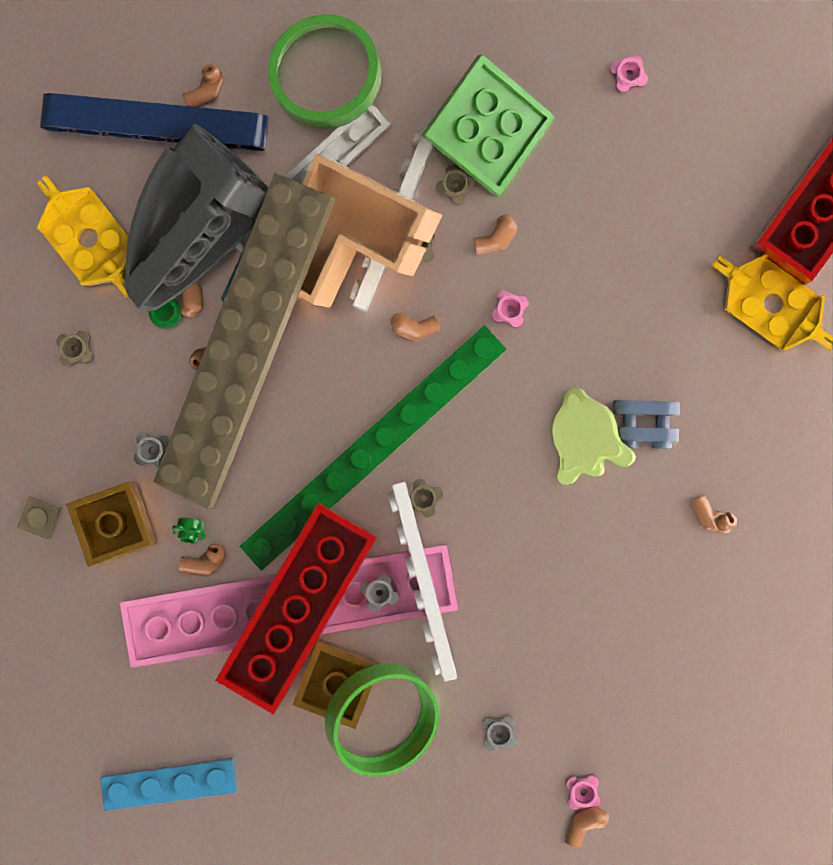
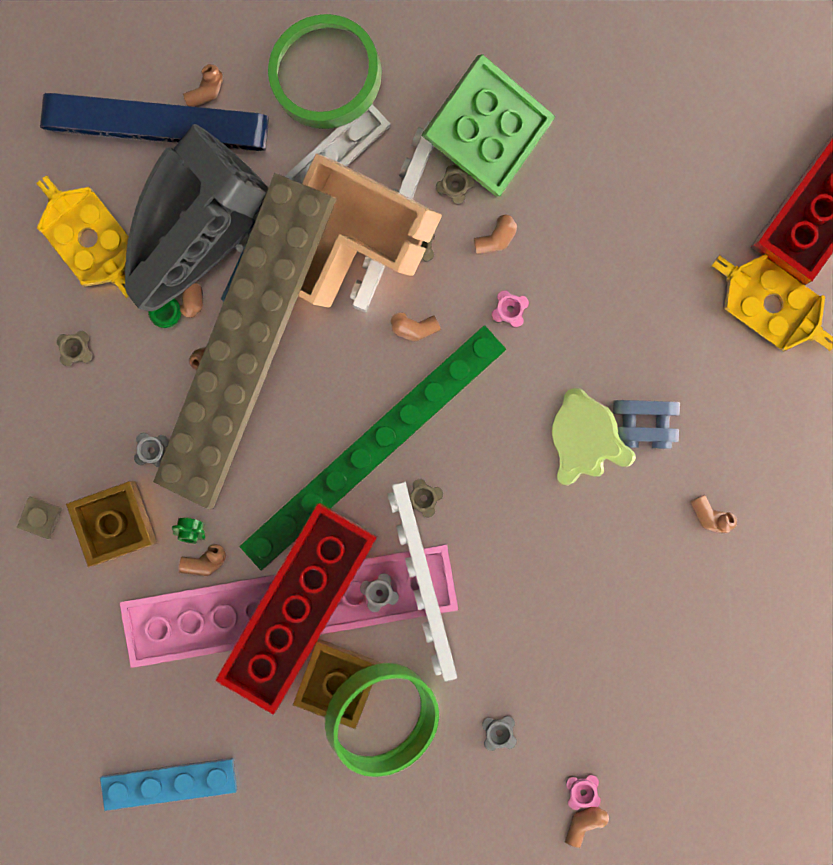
bright pink plate [611,55,648,92] -> none

